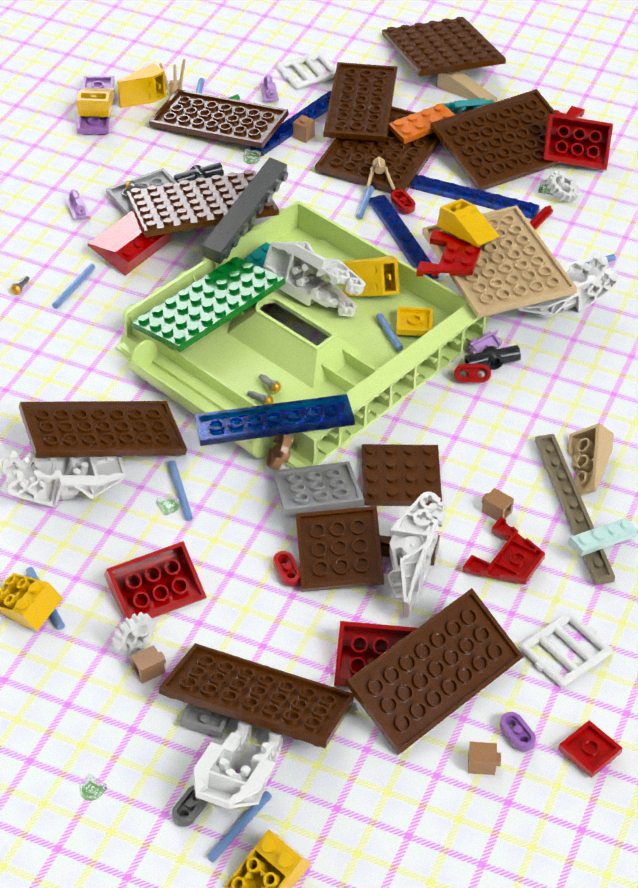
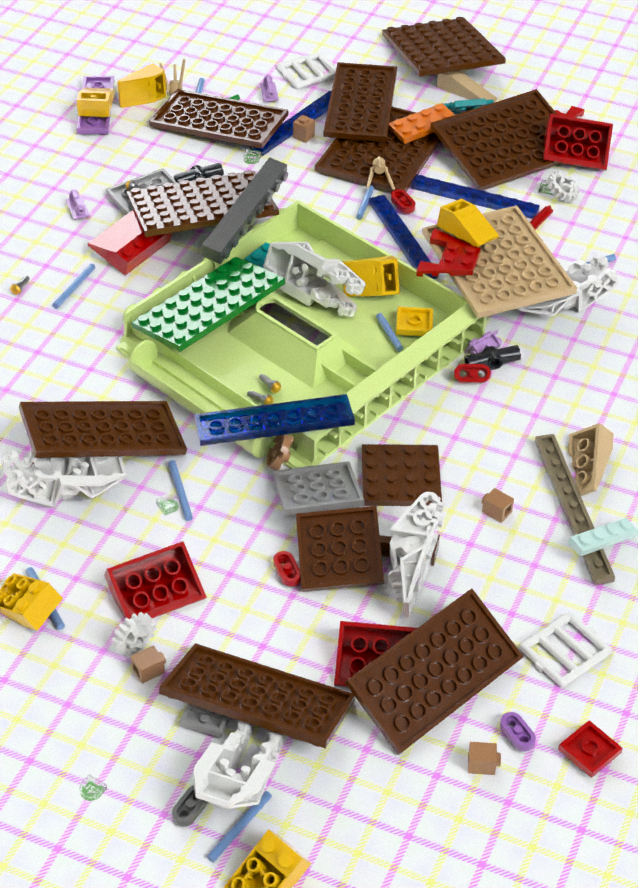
red wing [462,516,545,585] -> none

